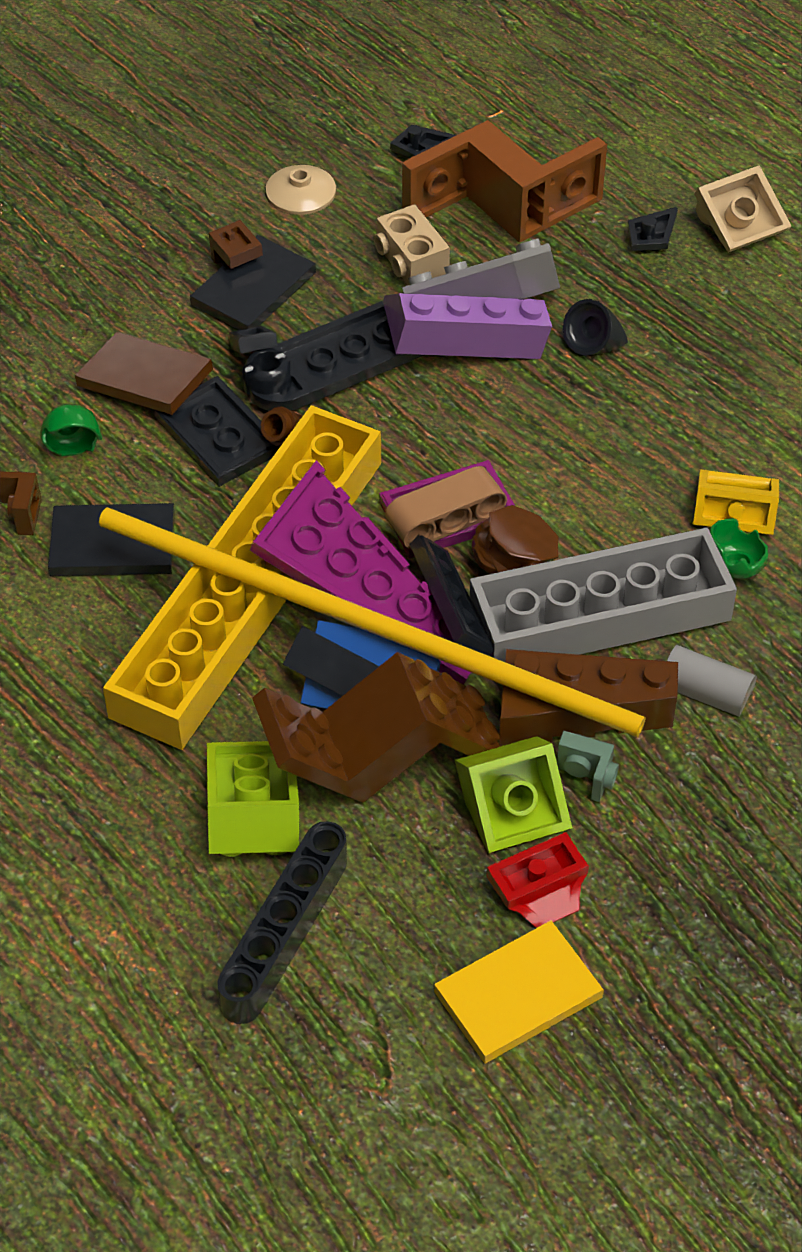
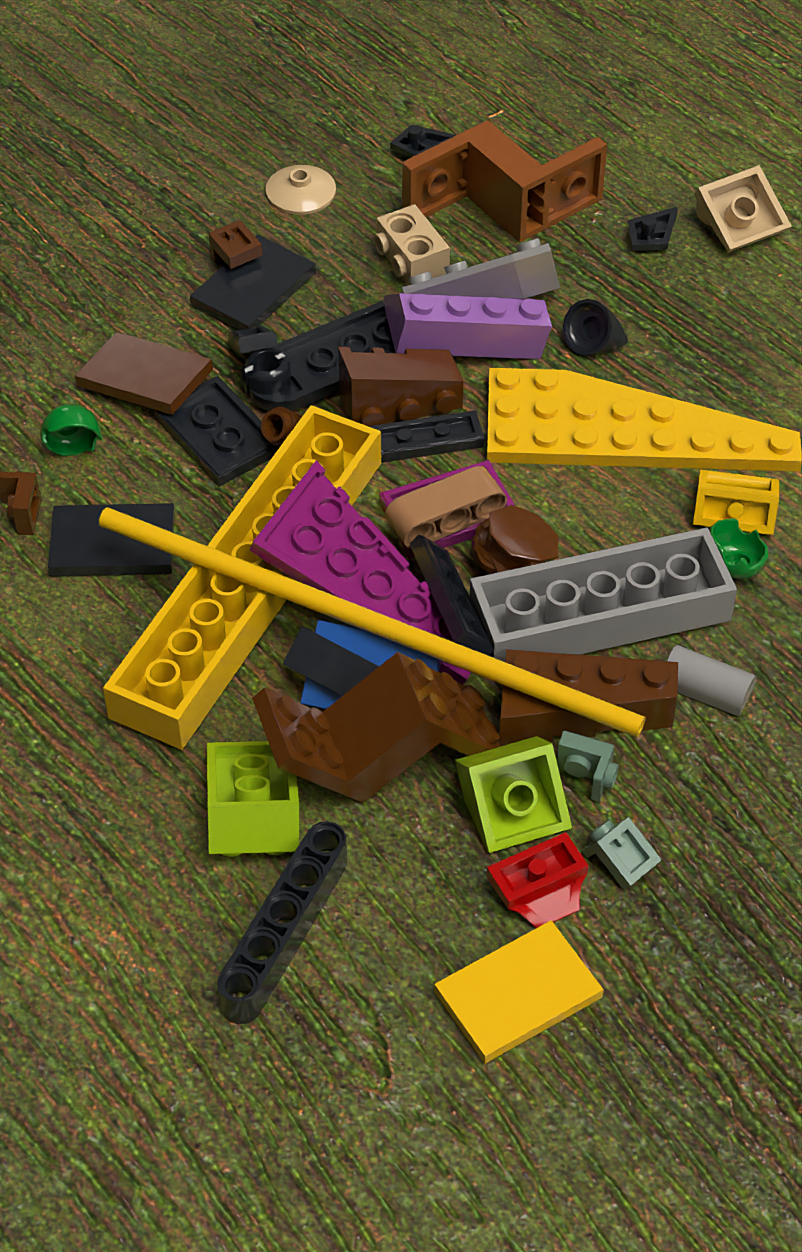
none -> reddish brown wedge [338,347,464,426]
none -> black tile [368,410,485,463]
none -> yellow wing [487,368,802,472]
none -> bracket [582,817,662,889]

